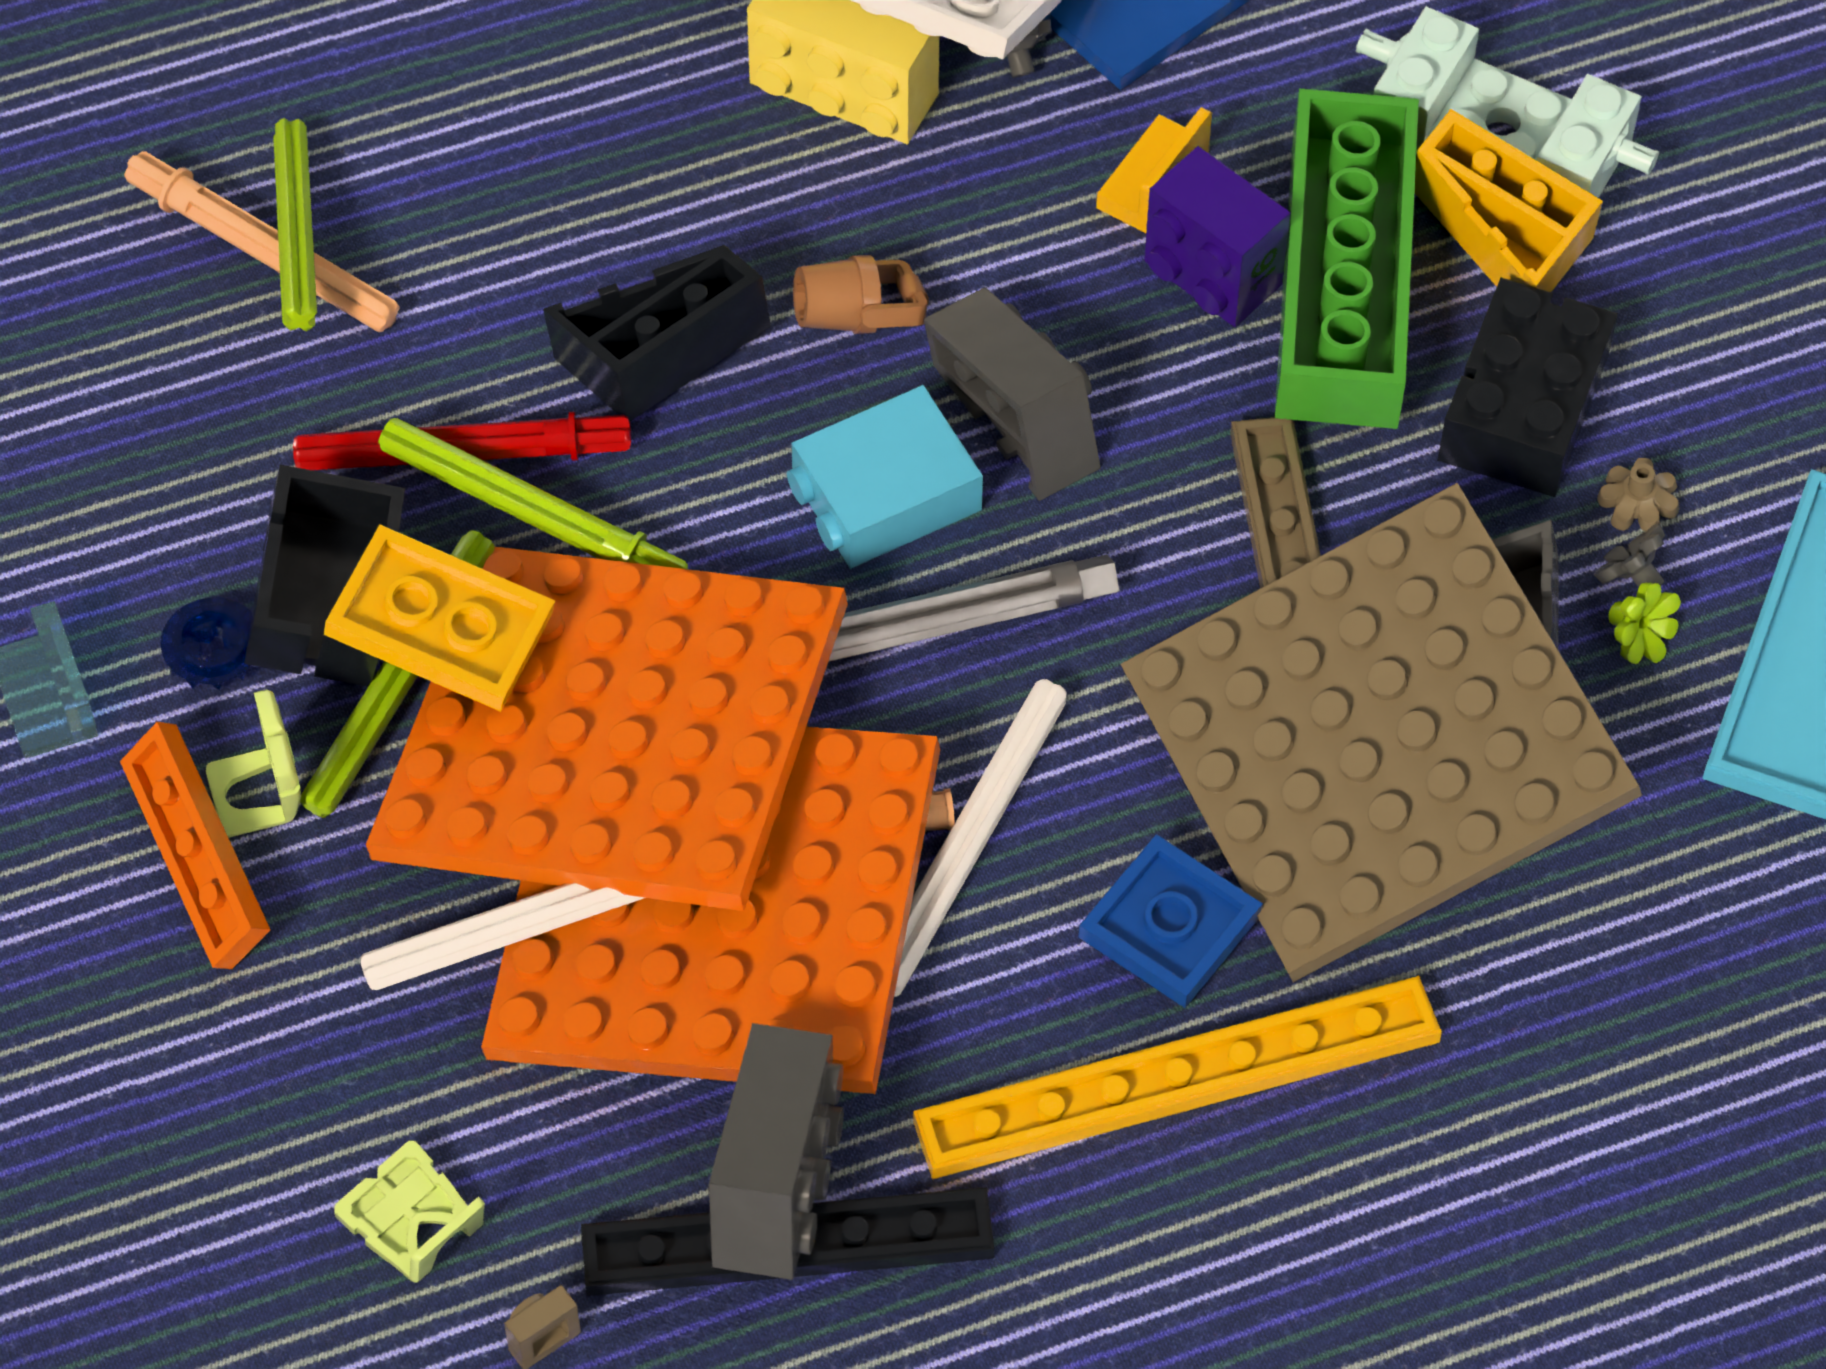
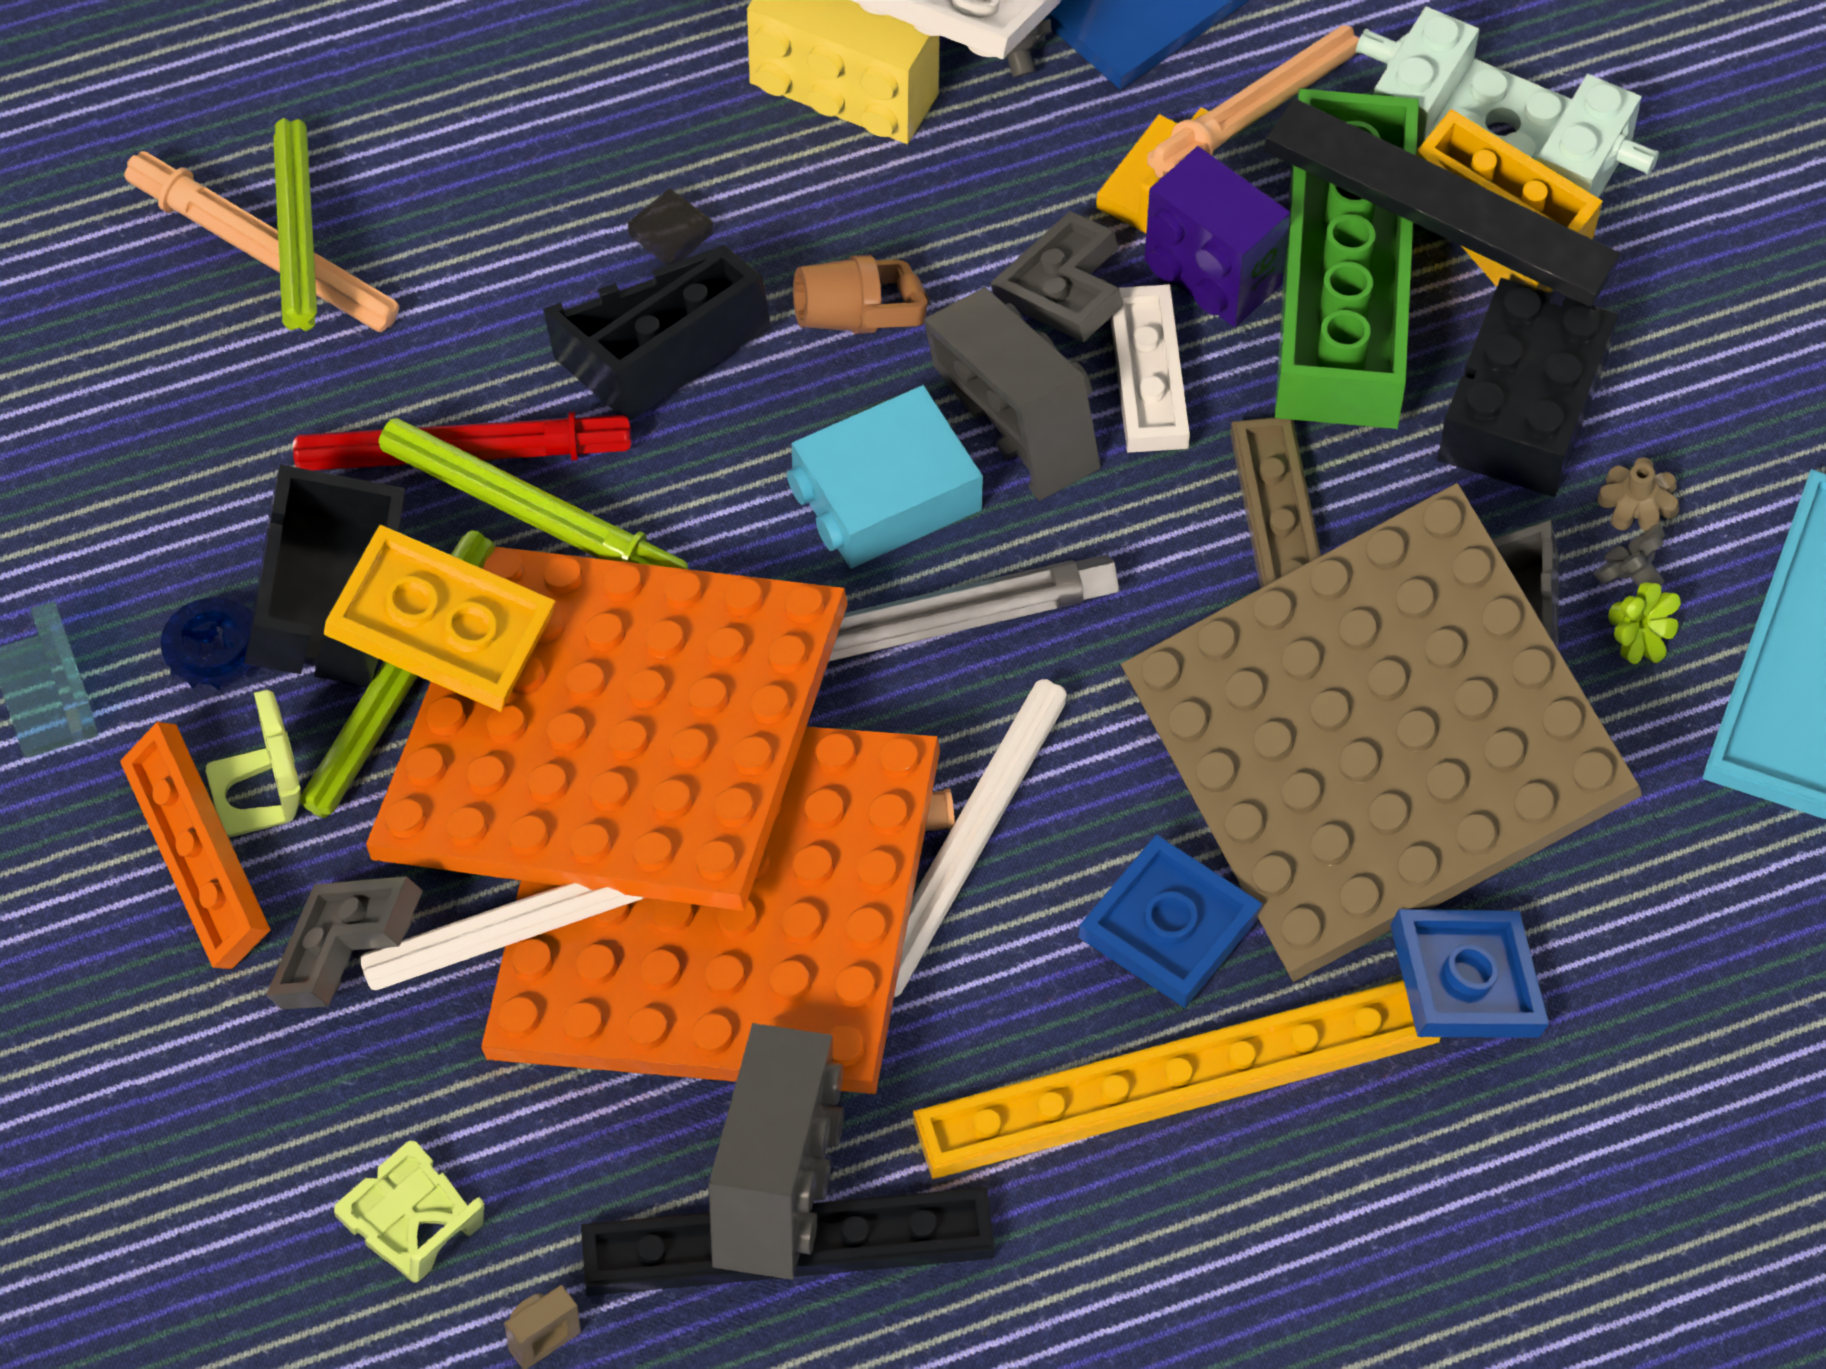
none -> dark grey plate [266,876,423,1010]
none -> clear smoke tile [628,188,713,265]
none -> dark grey plate [990,211,1124,342]
none -> white plate [1111,285,1190,453]
none -> light nougat axle [1147,25,1360,179]
none -> black tile [1264,98,1621,307]
none -> blue plate [1390,909,1549,1038]

